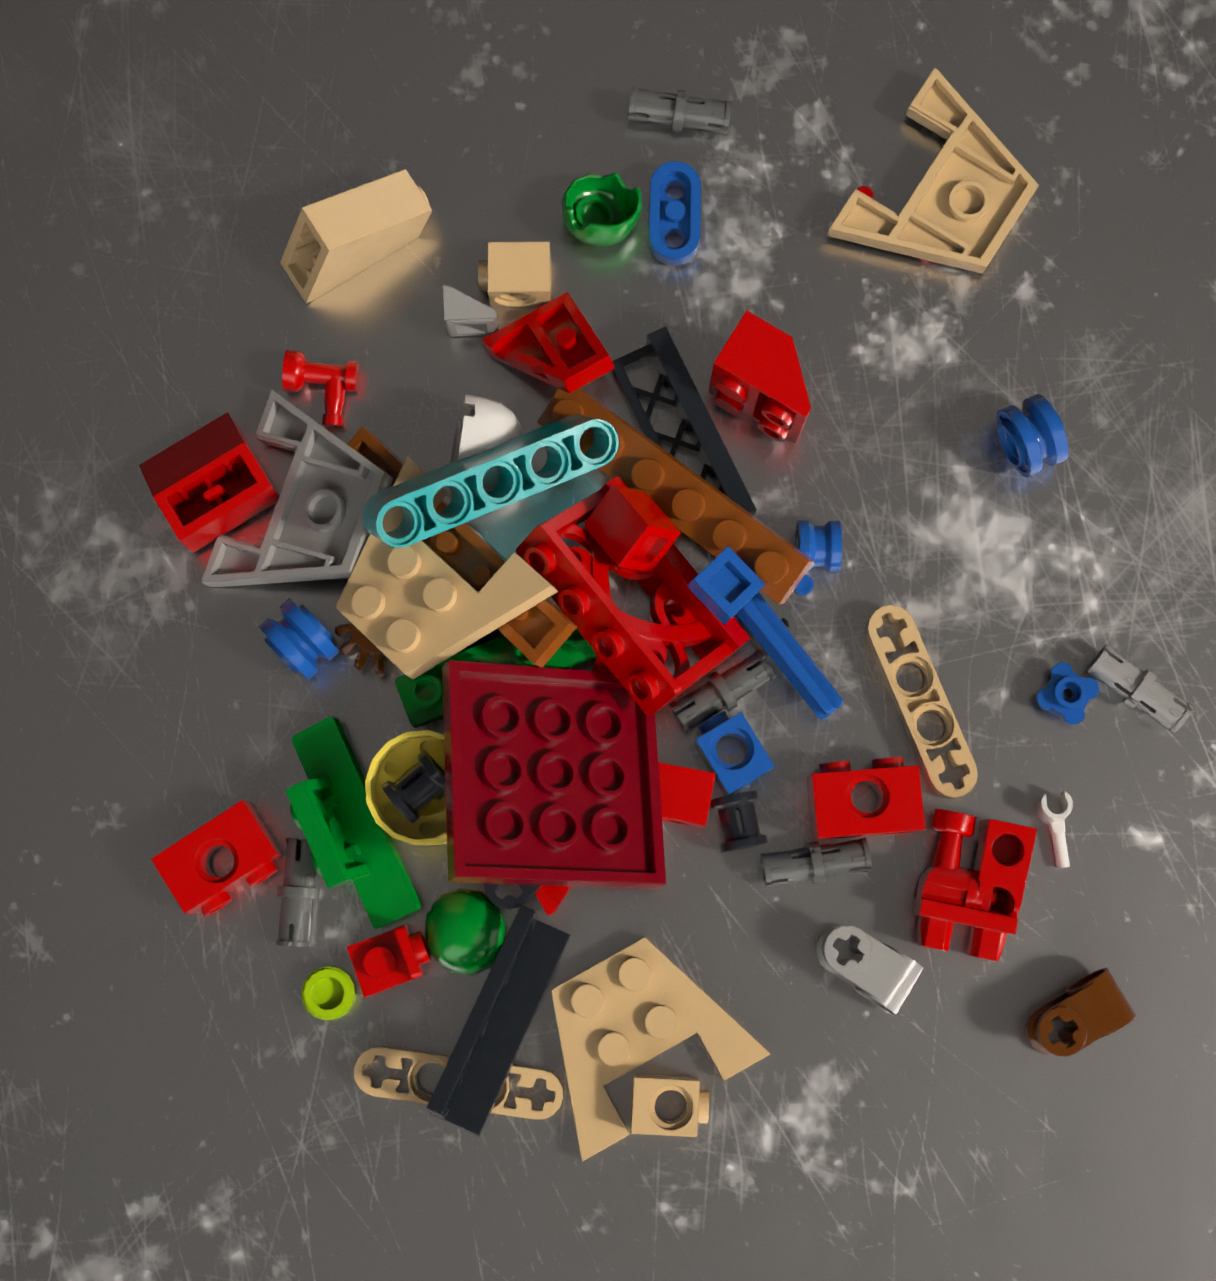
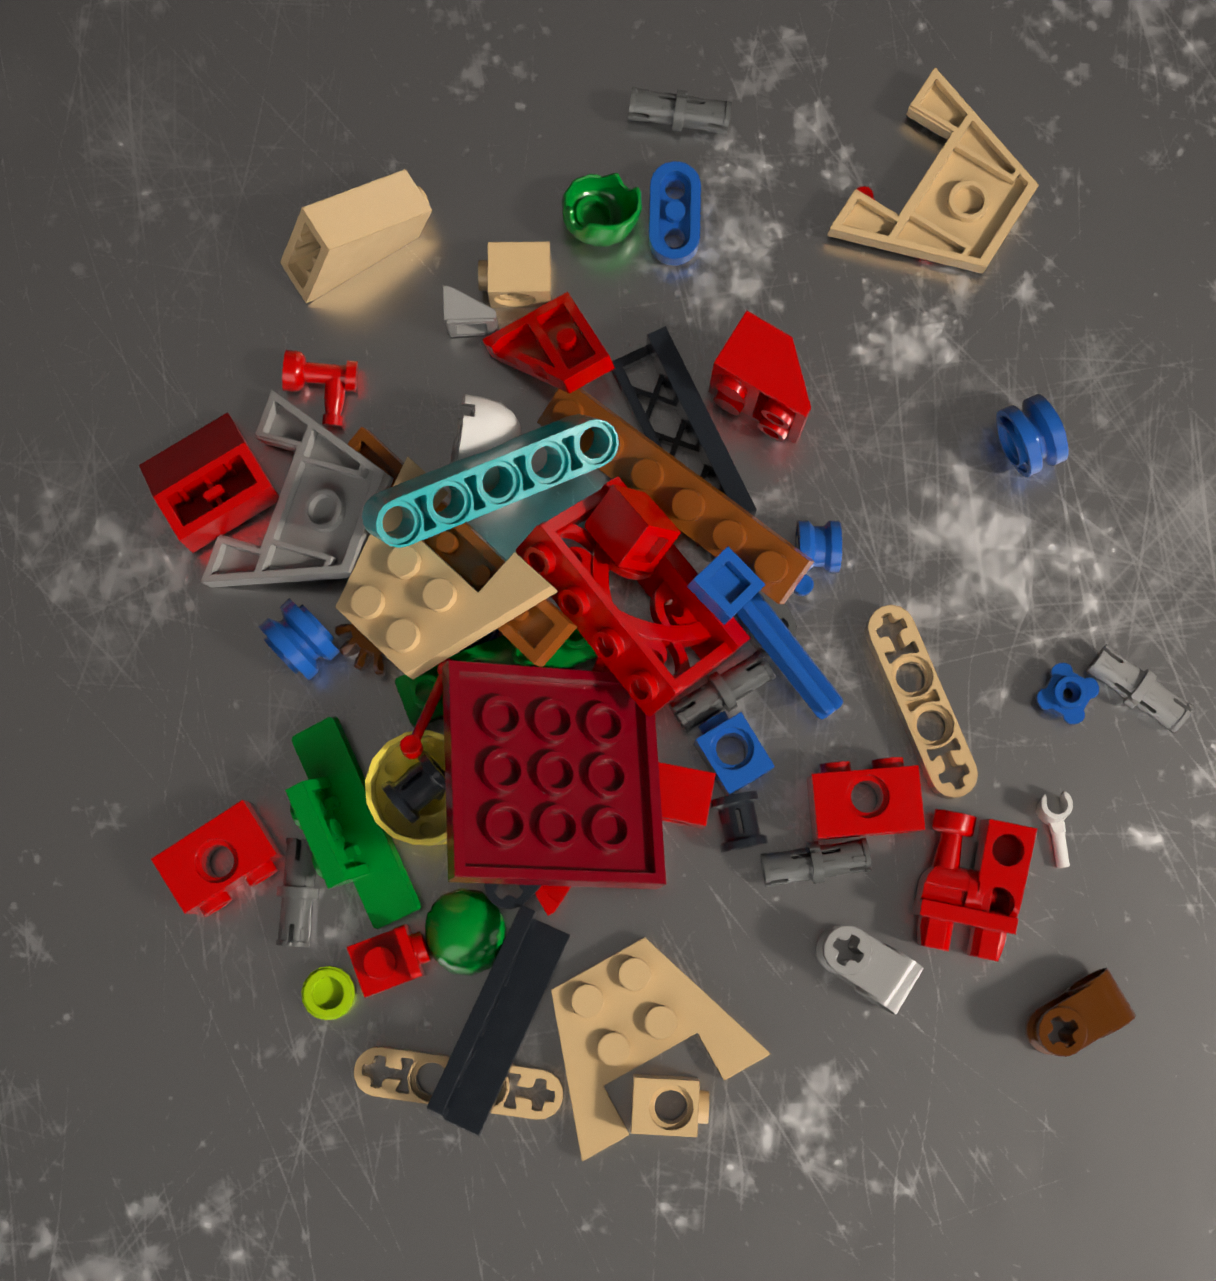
none -> red hinge [400,658,454,759]

